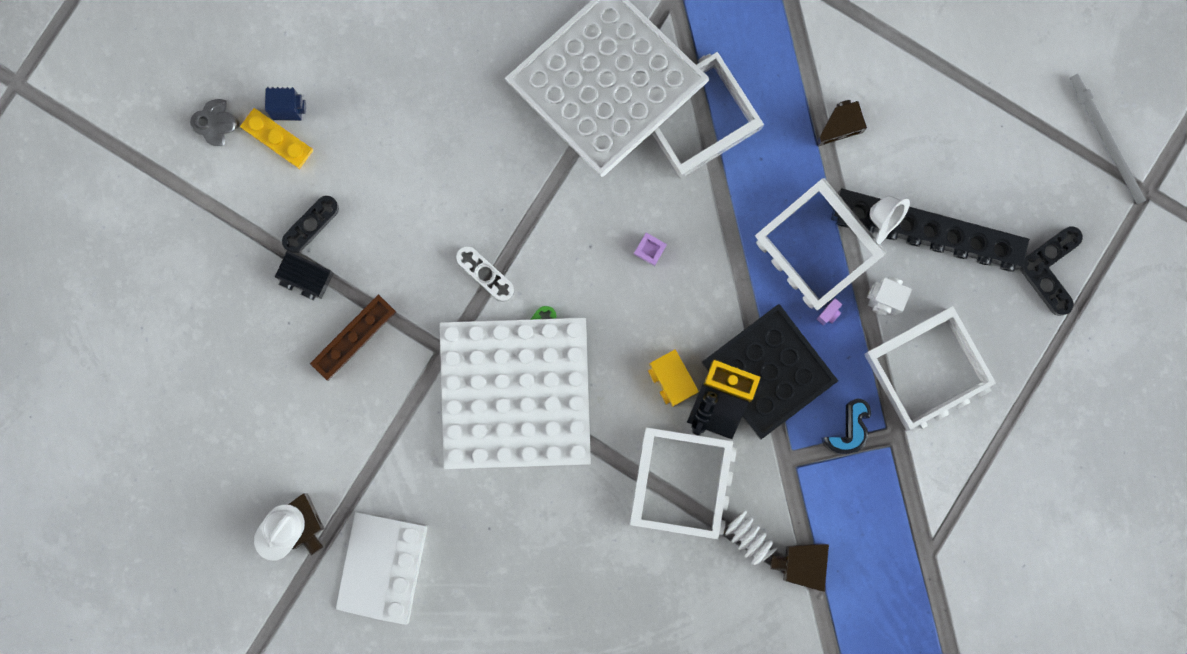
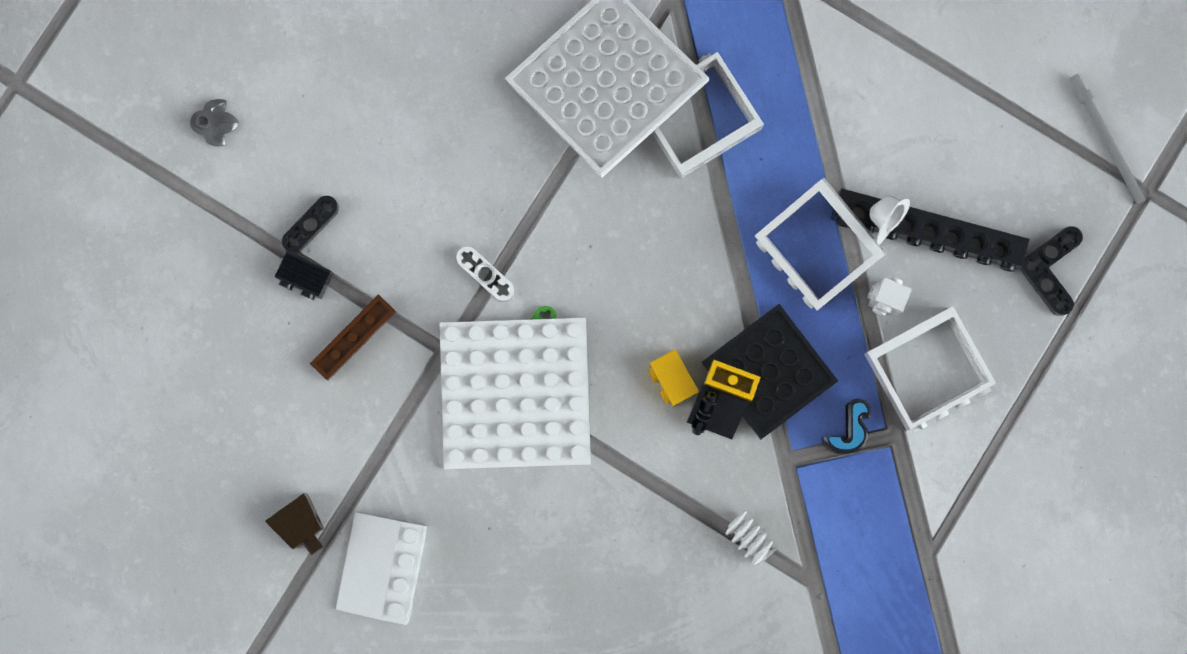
yellow plate [240,108,313,170] -> none
white piece [254,505,305,561] -> none
dark blue brick [265,87,306,121] -> none
white window [630,427,737,539] -> none
lavender plate [634,233,667,266] -> none
dark brown torso [770,544,829,592] -> none
lavender plate [816,299,842,325] -> none
dark brown slope [817,100,867,147] -> none

